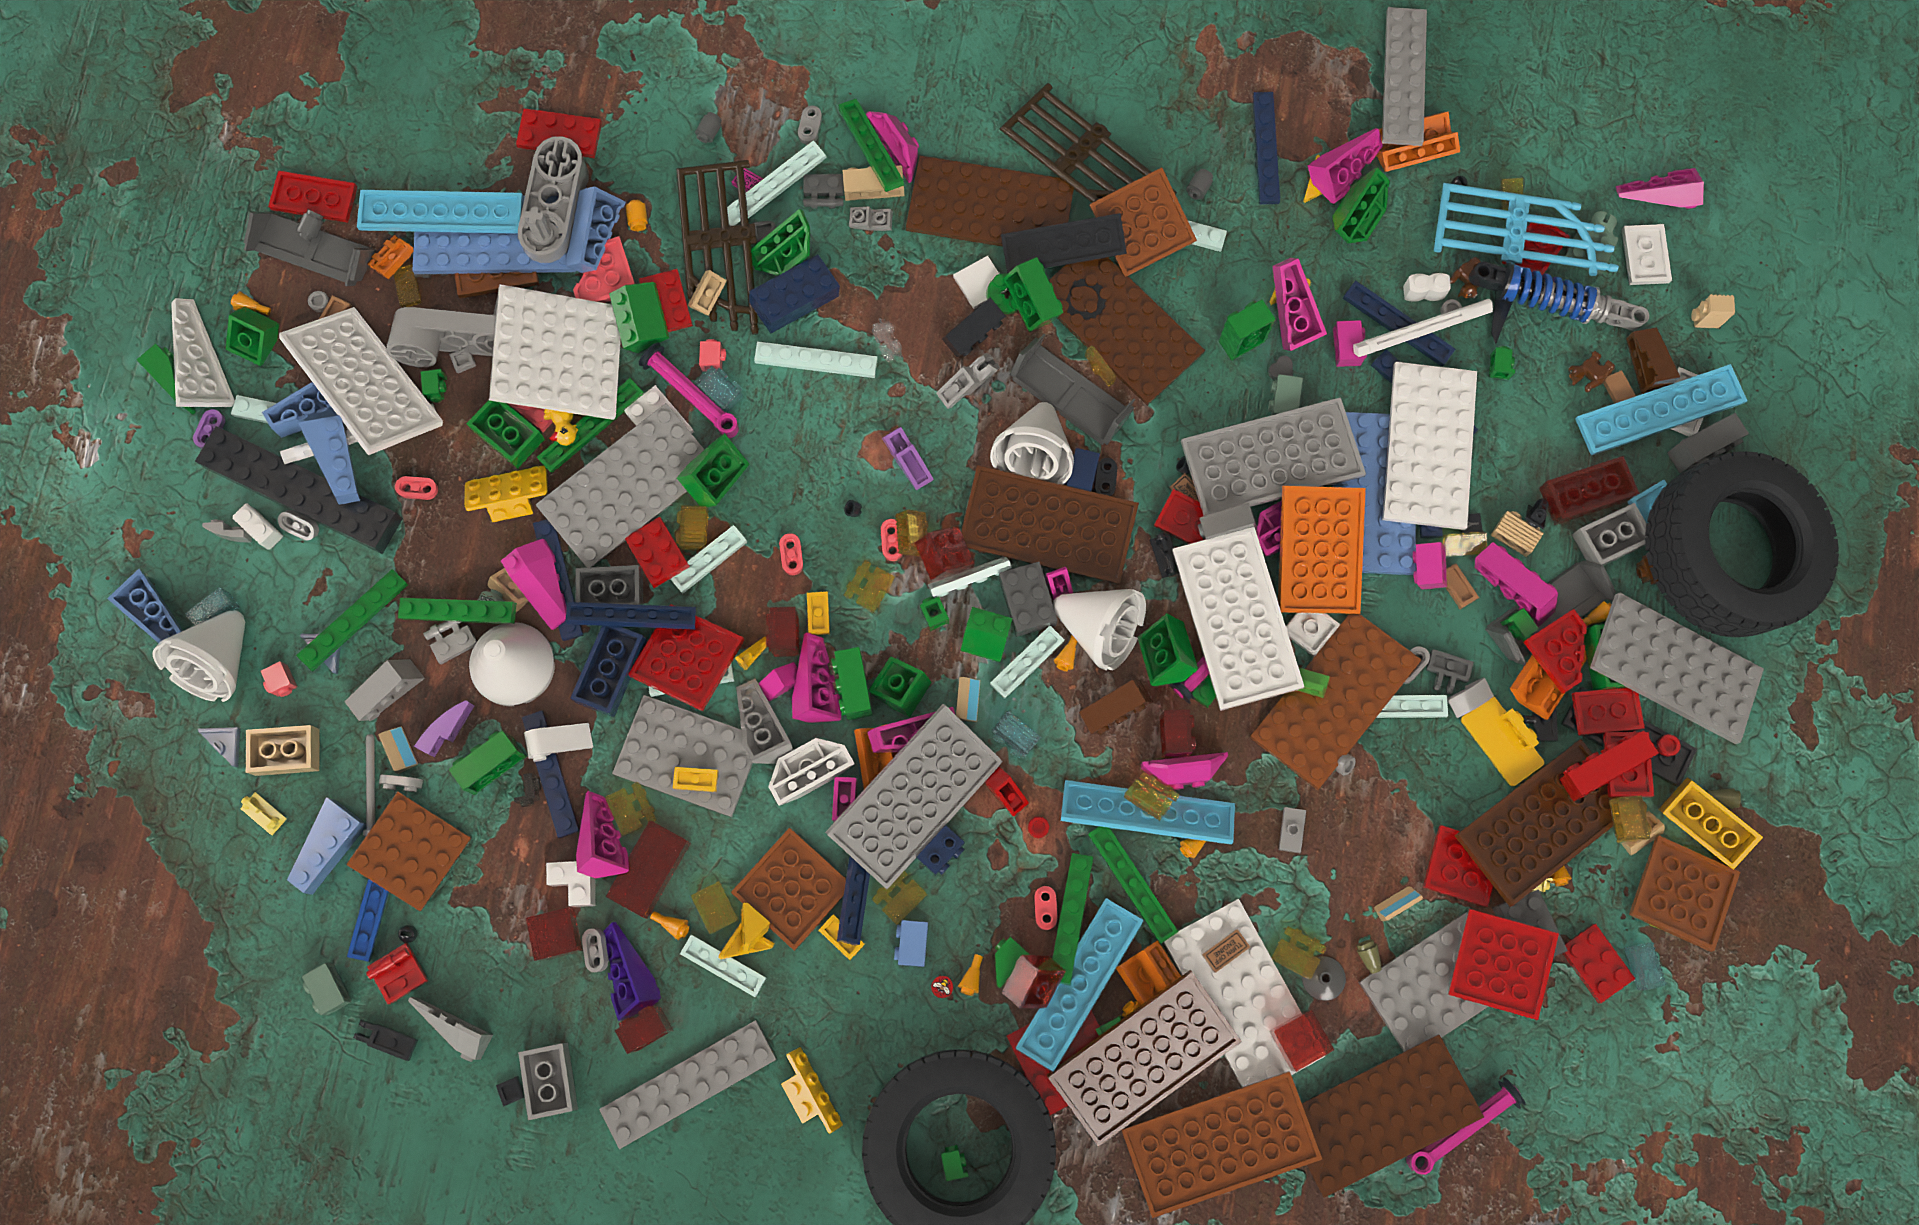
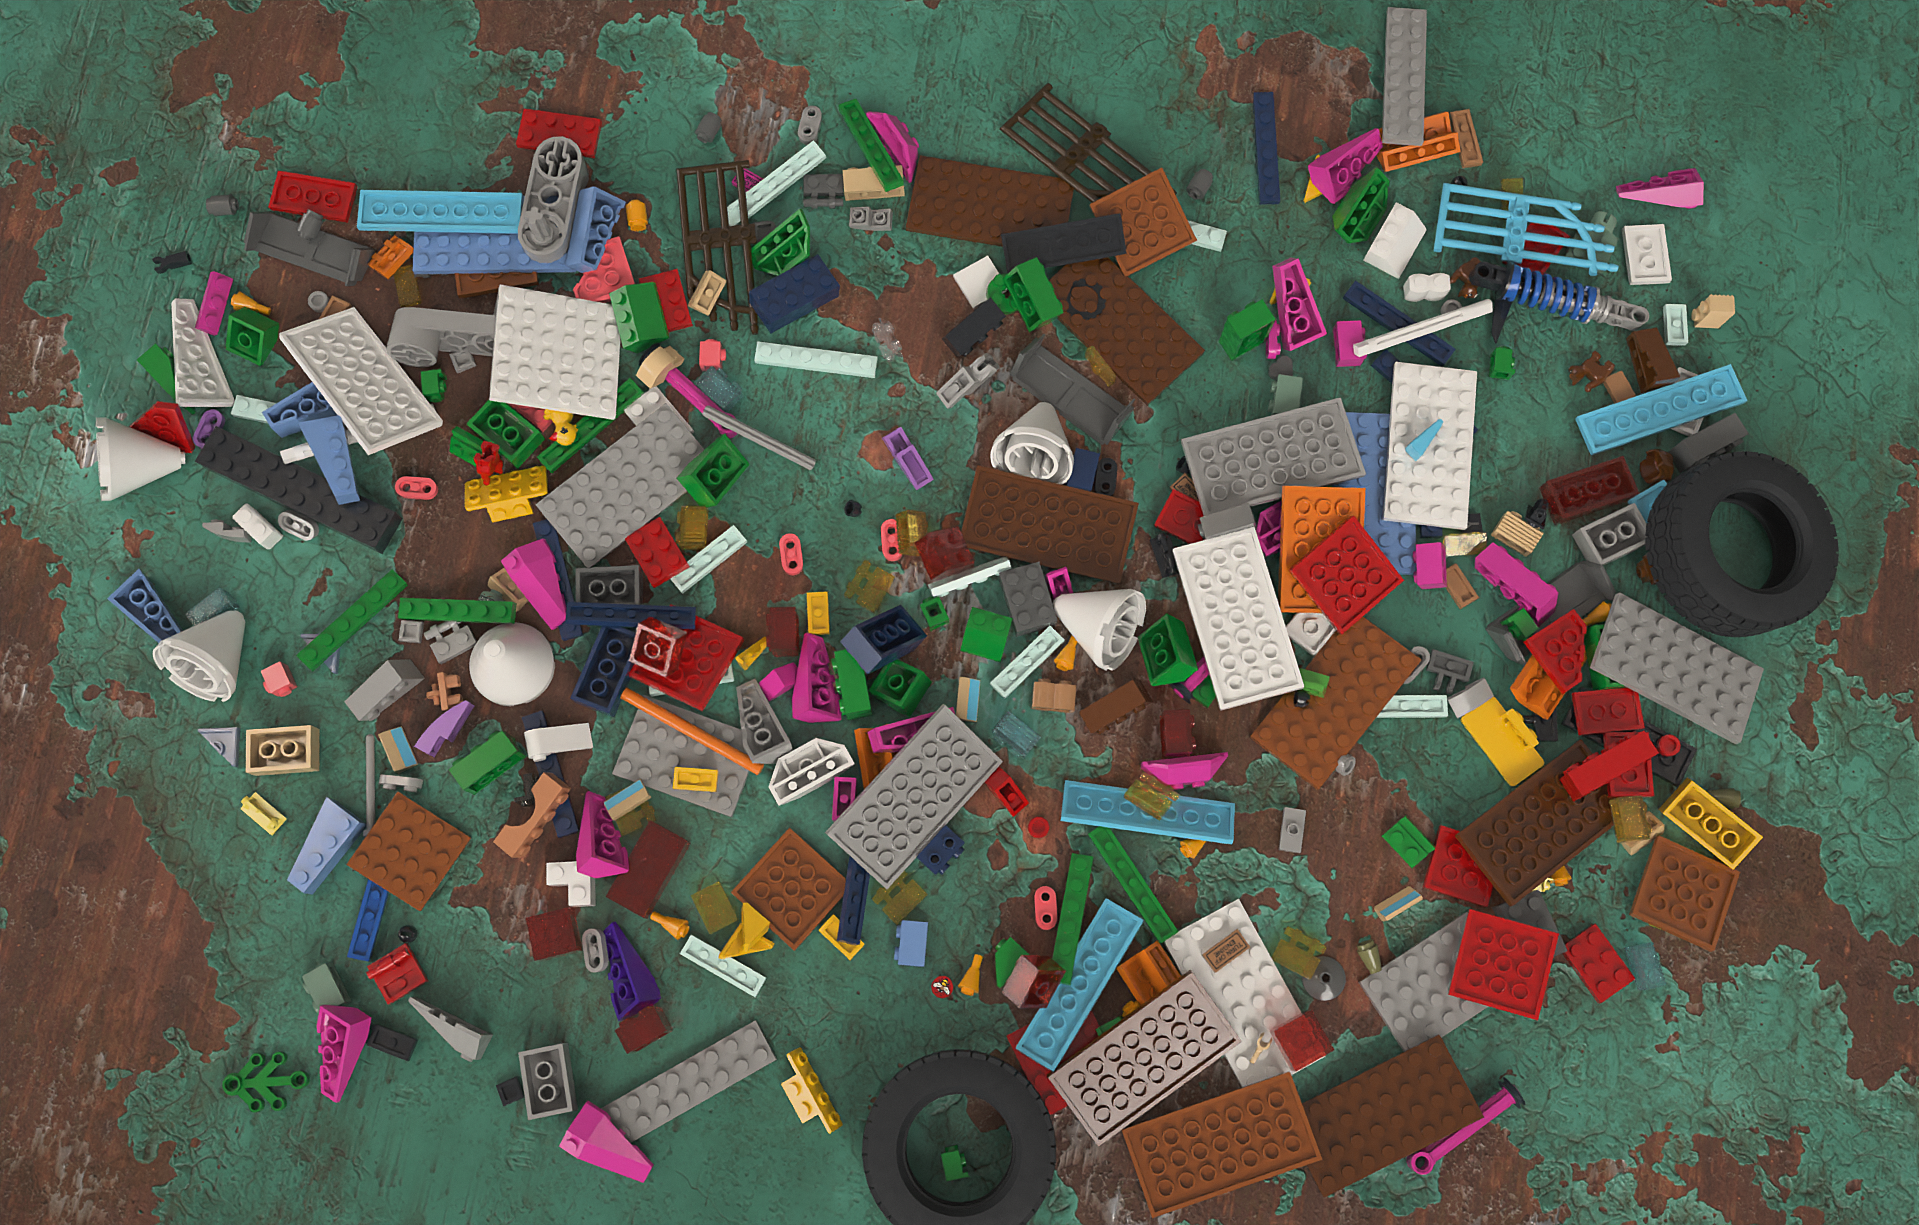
none -> white cone [96,417,185,501]
none -> red plate [129,401,195,453]
none -> black bar [152,251,192,274]
none -> dark pink plate [195,271,233,336]
none -> dark grey brick [206,194,239,216]
none -> green plant [222,1052,310,1112]
none -> dark pink wedge [317,1005,371,1103]
none -> light grey tile [398,620,424,643]
none -> nougat hips [426,672,463,711]
none -> green plate [449,426,483,467]
none -> red animal [474,441,503,486]
none -> nougat arch [493,772,571,858]
none -> dark pink wedge [559,1101,654,1183]
none -> tan slope [603,779,651,821]
none -> orange piece [620,688,764,775]
none -> clear red brick [629,617,688,677]
none -> tan brick [636,346,684,389]
none -> light grey axle [702,405,816,470]
none -> dark blue brick [840,605,927,674]
none -> medium nougat brick [1031,679,1076,713]
none -> tan hand [1250,1033,1272,1064]
none -> dark pink plate [1266,320,1281,359]
none -> red plate [1289,516,1404,635]
none -> black hinge [1294,690,1310,708]
none -> white slope [1363,202,1427,279]
none -> green plate [1382,815,1436,868]
none -> medium azure slope [1405,419,1443,461]
none -> medium nougat tile [1449,109,1483,168]
none -> reddish brown hair [1640,449,1674,484]
none -> light aqua plate [1663,304,1688,345]

